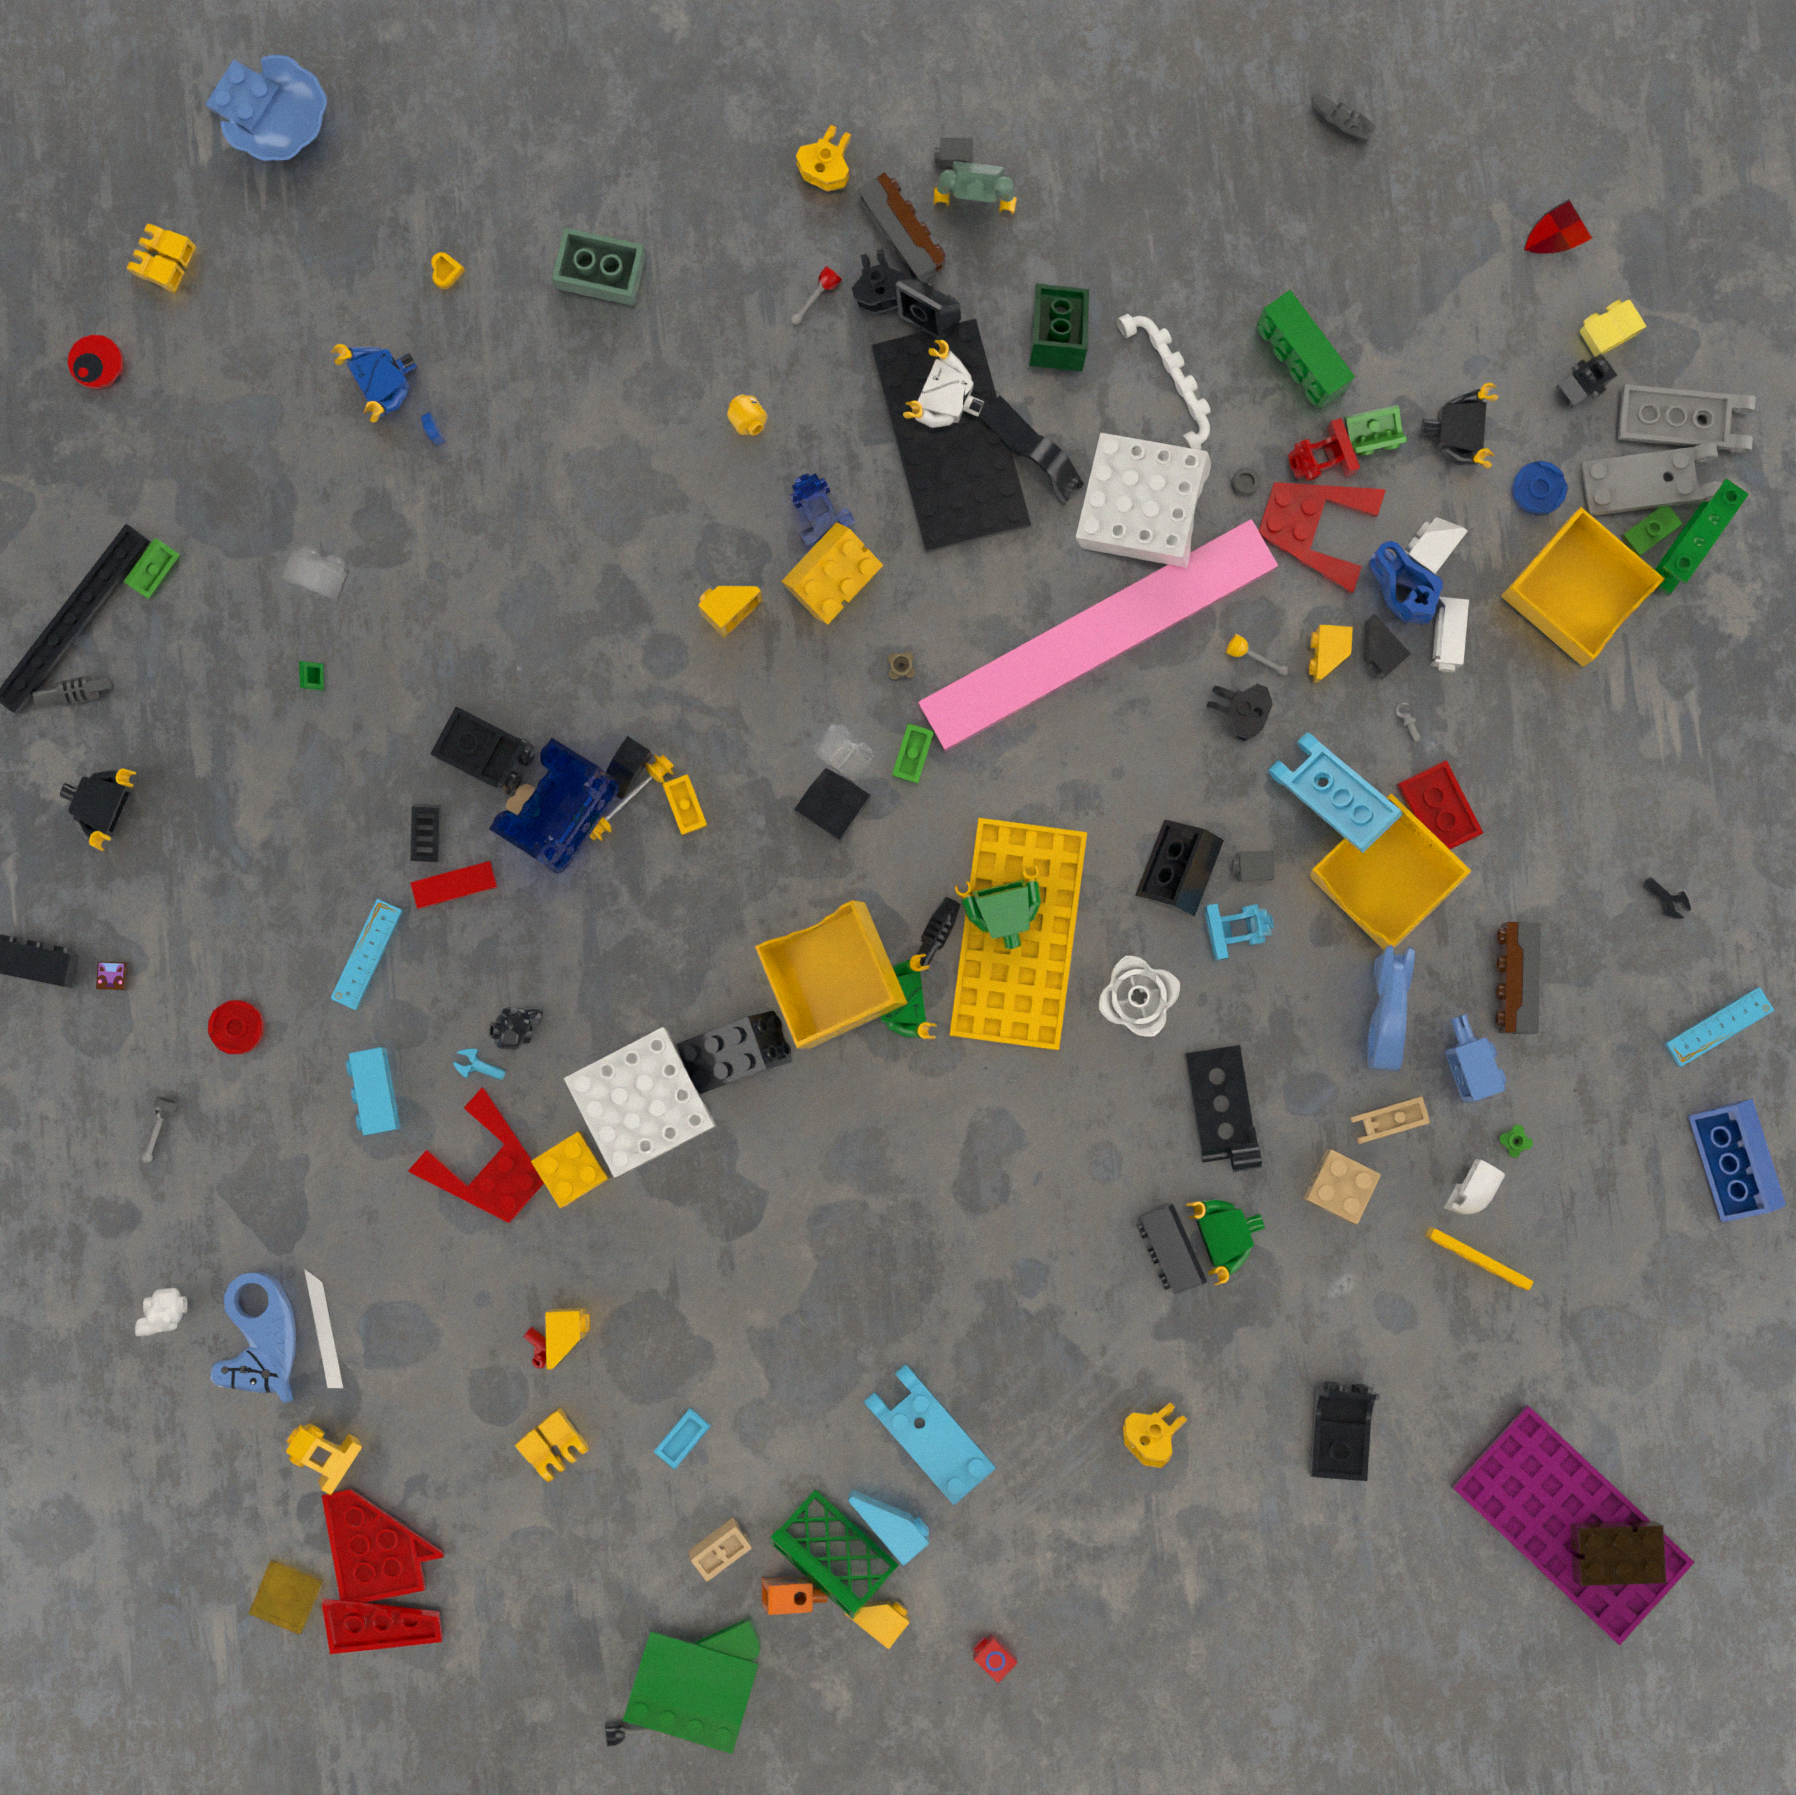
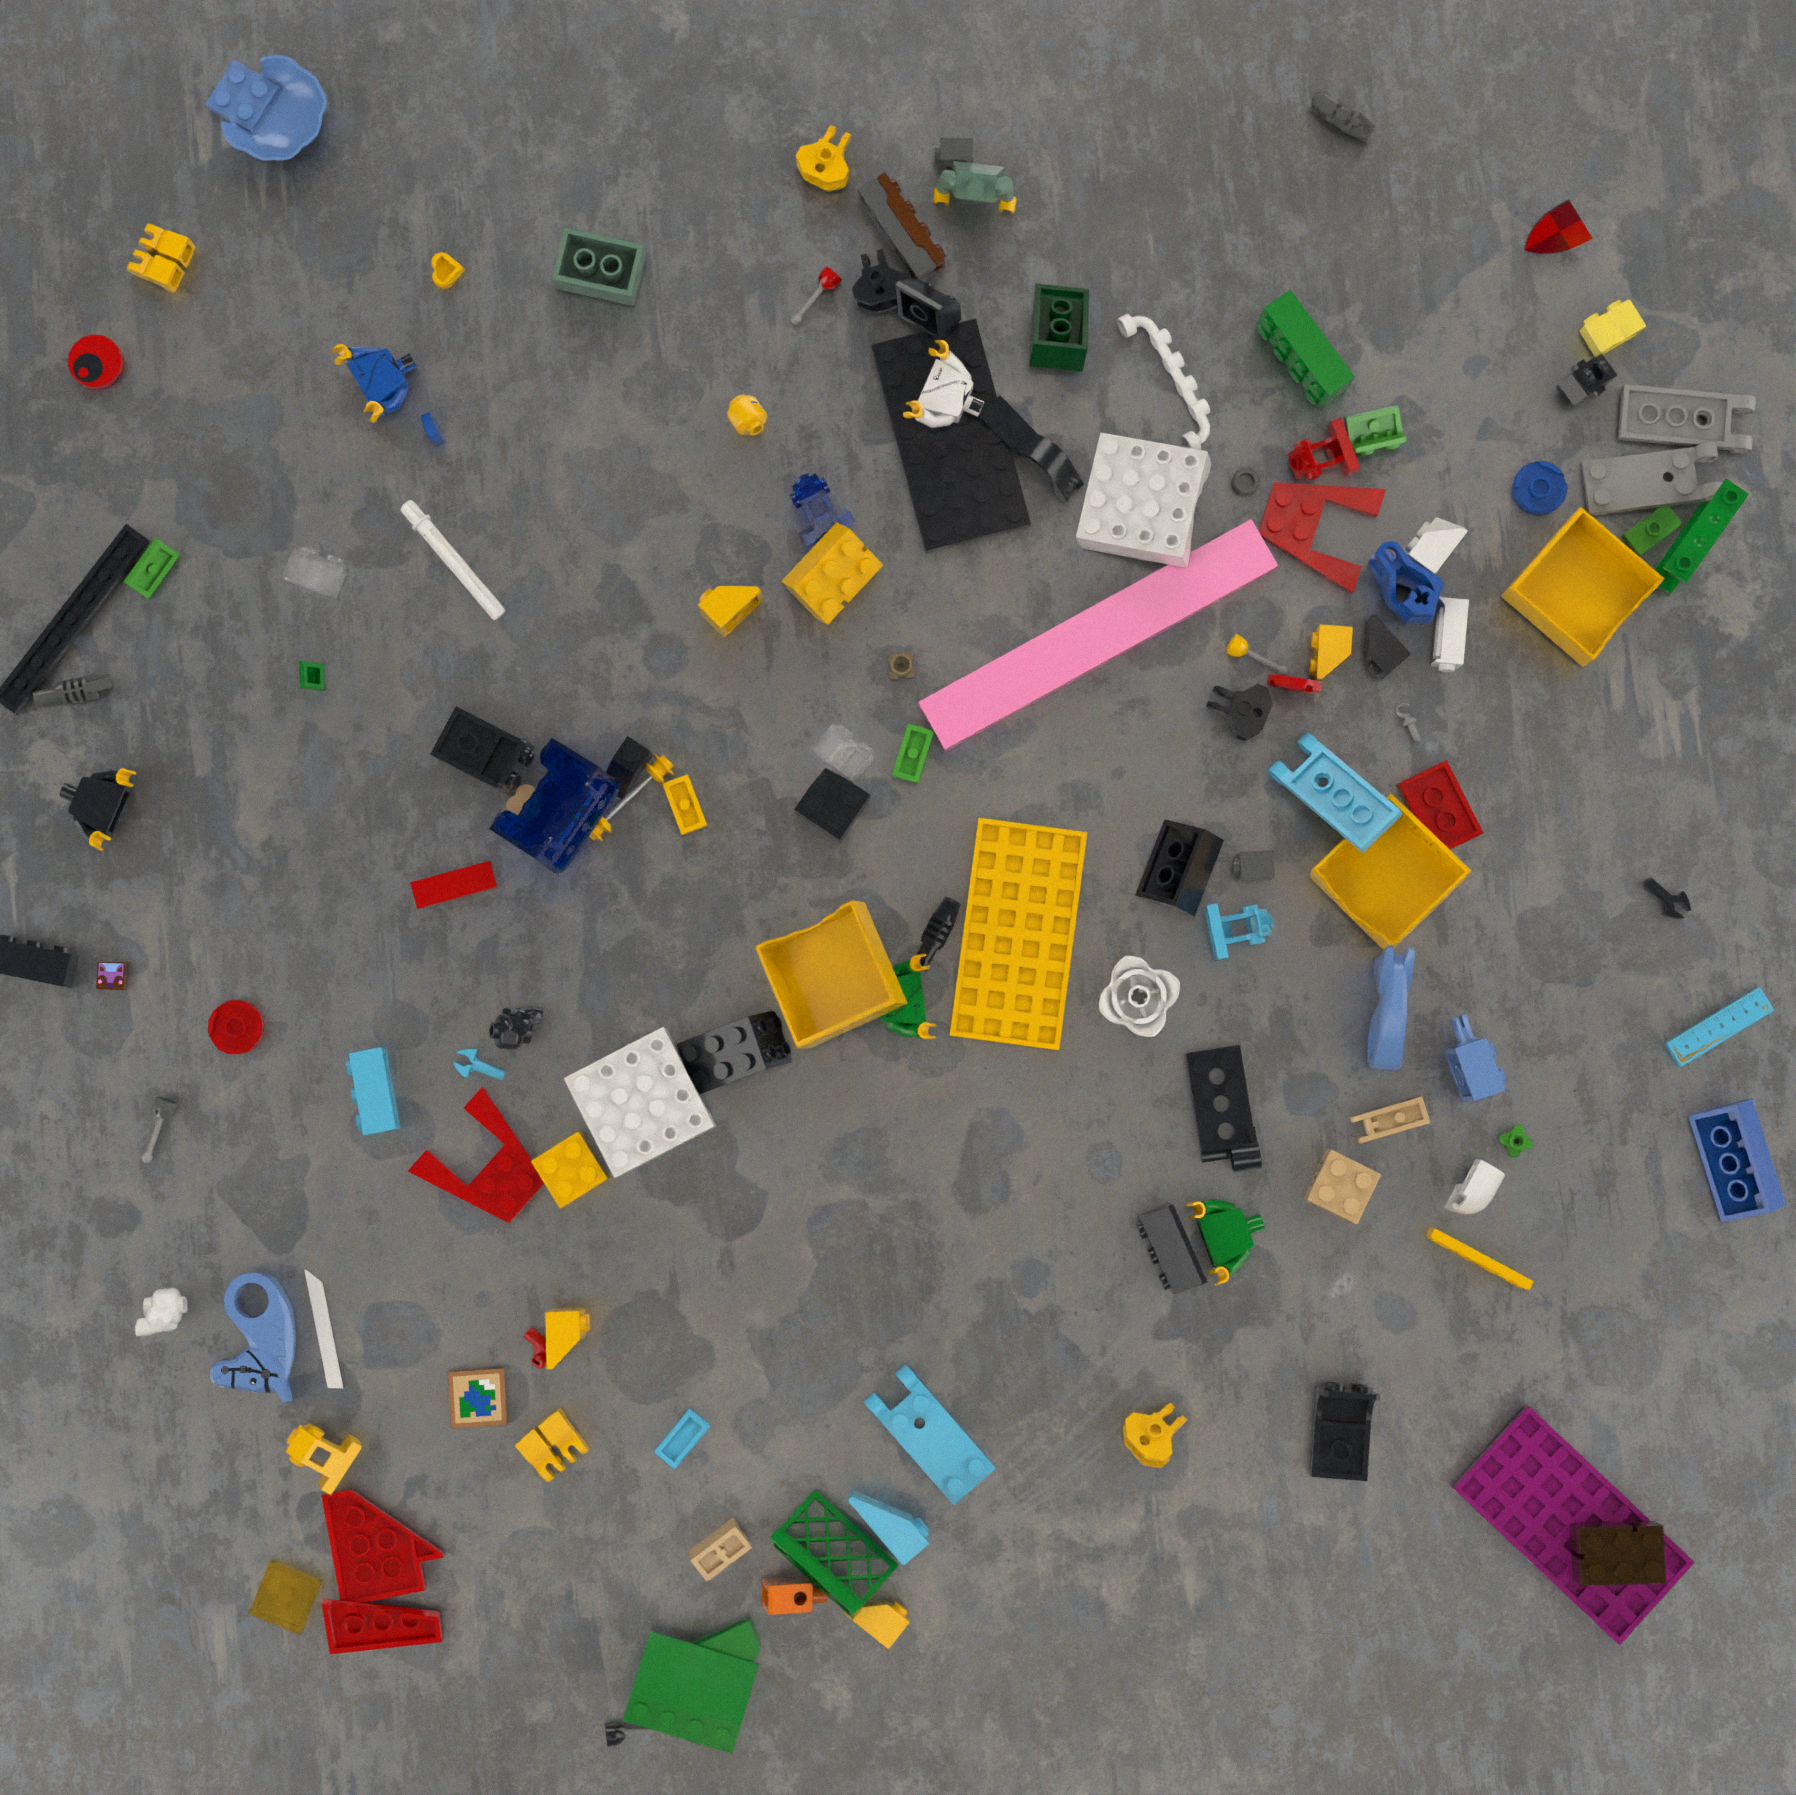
medium azure tile [330,899,403,1010] -> none
black slope [410,804,441,862] -> none
green torso [955,866,1041,949] -> none
red brick [973,1634,1018,1683] -> none
black torso [1421,383,1498,469] -> none
piece [1495,922,1541,1034] -> none
none -> white axle [401,500,505,620]
none -> tile [448,1368,508,1429]
none -> red tile [1267,674,1322,694]

